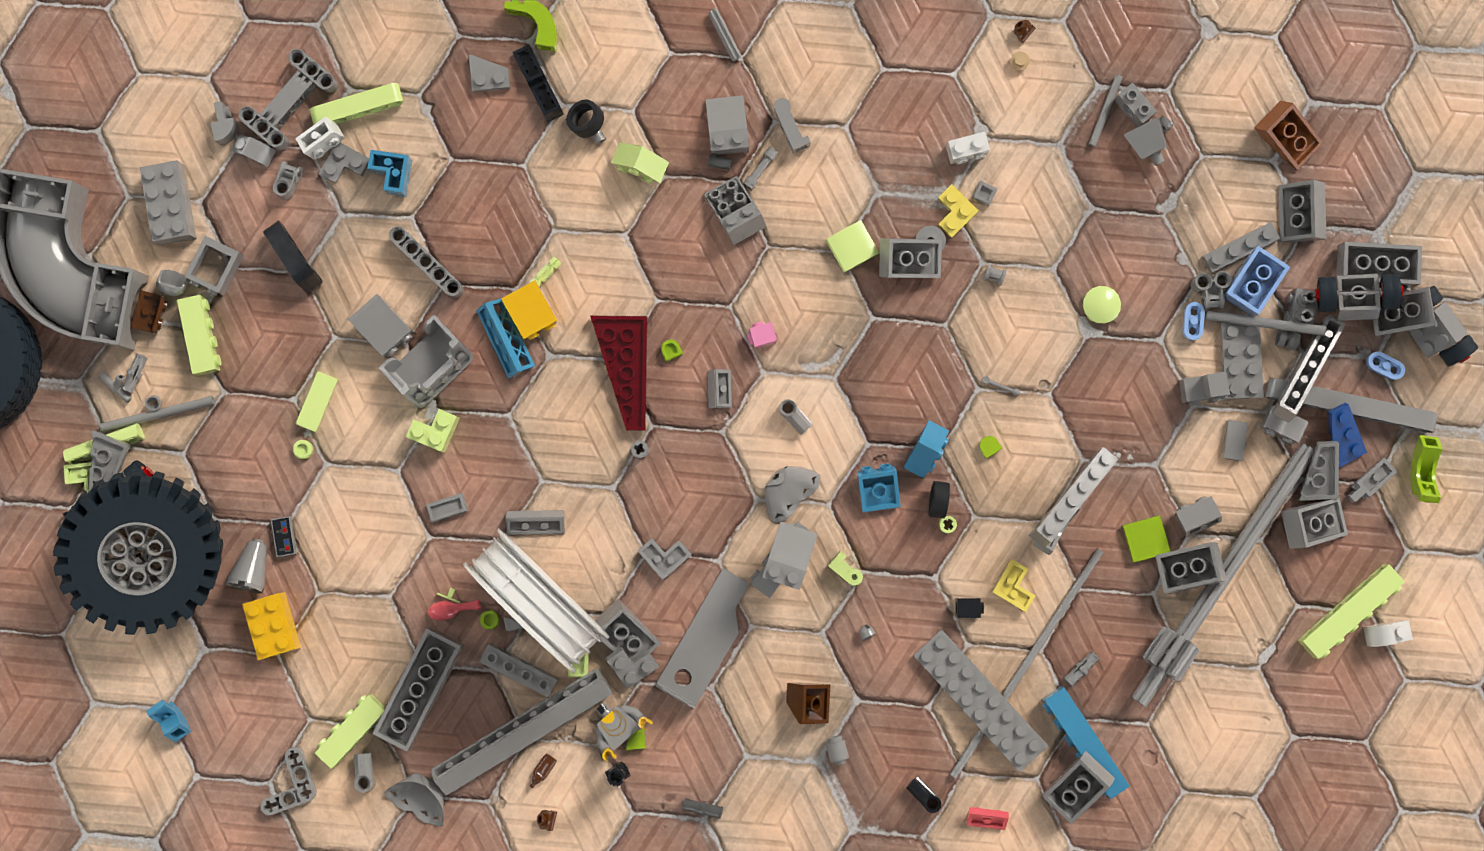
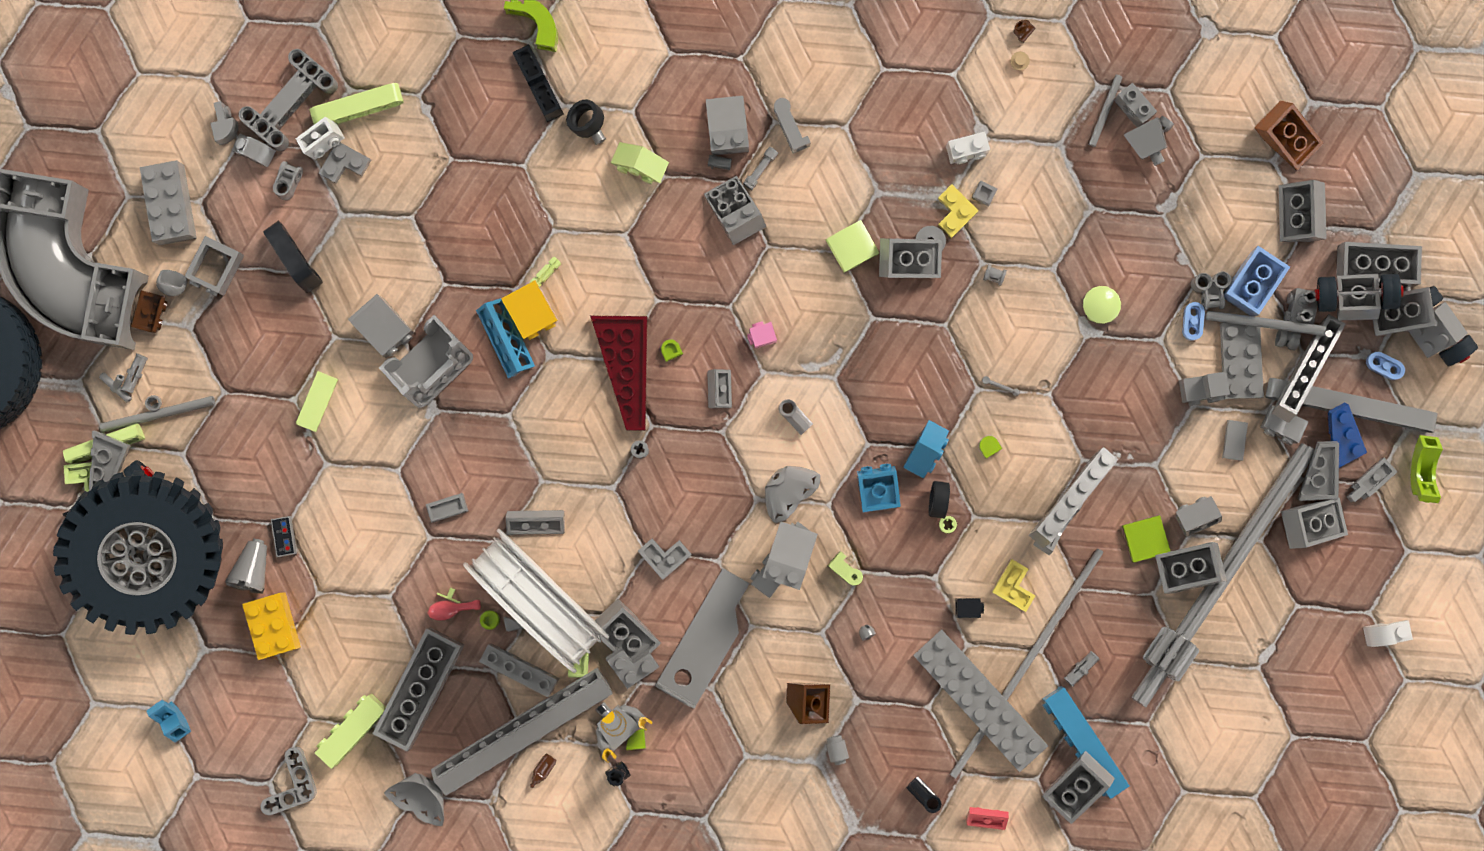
yellowish green brick [177,295,221,376] -> none
yellowish green tile [293,440,314,459] -> none
light grey piece [354,753,376,793] -> none
dark azure brick [368,150,412,197] -> none
light grey beam [389,226,464,298] -> none
yellowish green brick [406,409,460,453] -> none
light grey wing [469,55,511,93] -> none
reddish brown plate [537,810,557,831] -> none
dark grey pin [683,798,723,819] -> none
light grey axle [708,9,741,61] -> none
light grey plate [1202,222,1280,273] -> none
yellowish green brick [1297,564,1405,659] -> none

